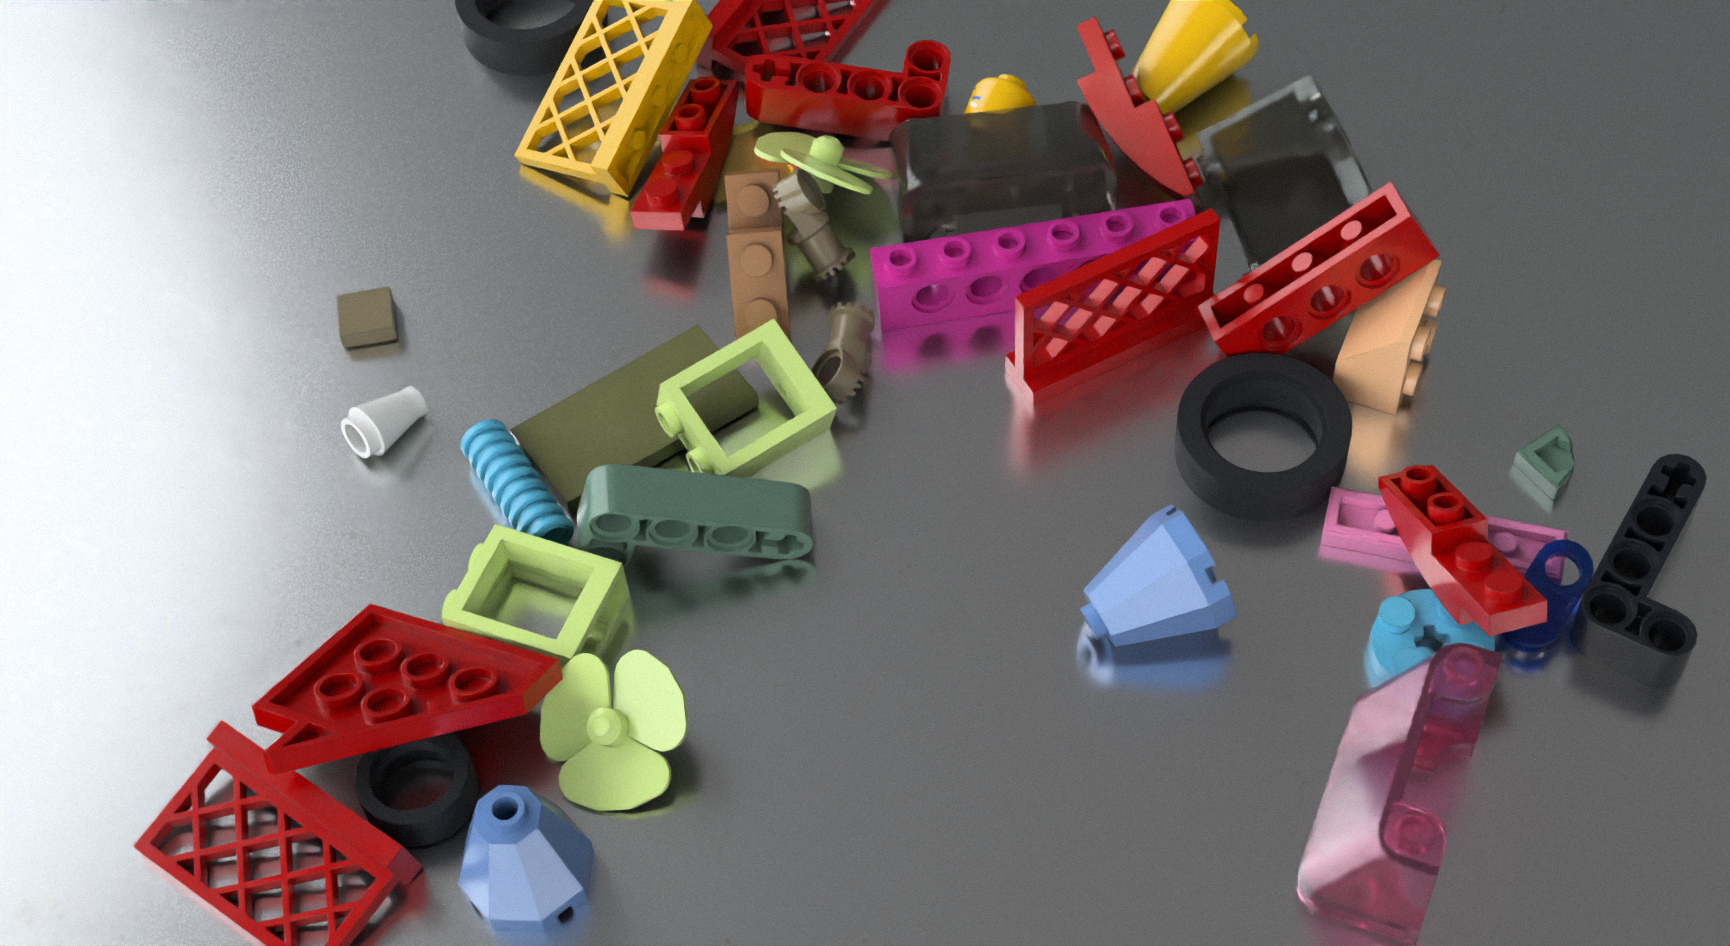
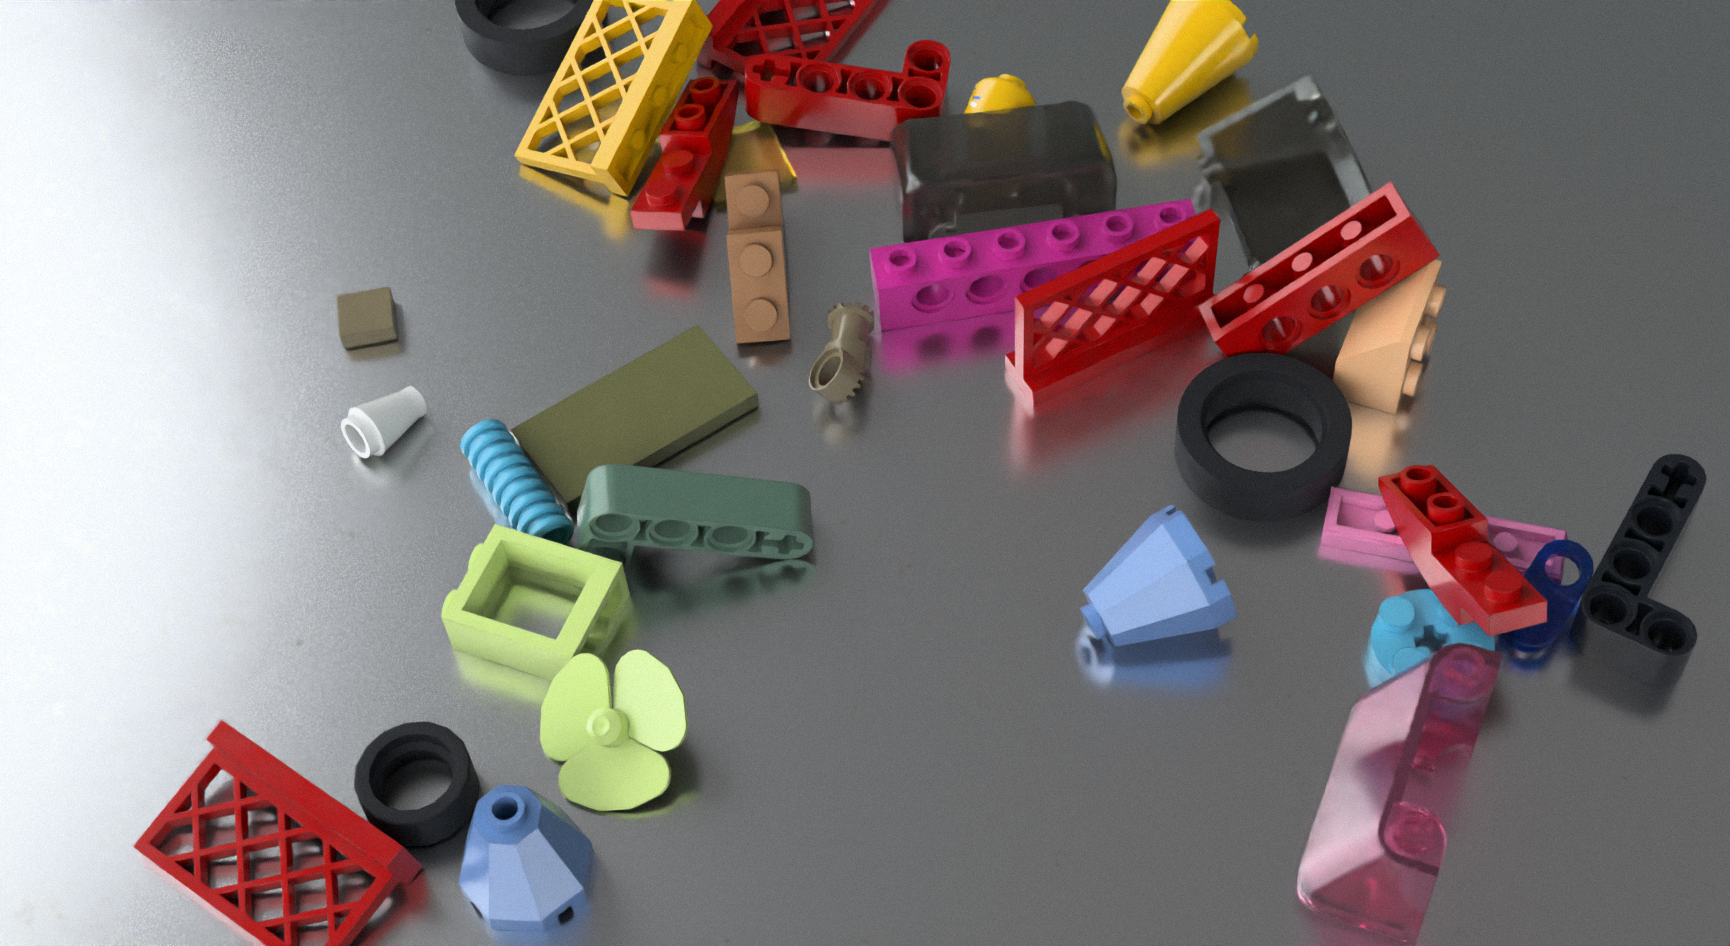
red wing [251,603,563,775] -> none
yellowish green window [655,319,837,478] -> none
yellowish green piece [754,132,894,195] -> none
dark tan connector [773,168,856,282] -> none
red slope [1076,17,1205,209] -> none
sand green tile [1513,424,1574,501] -> none

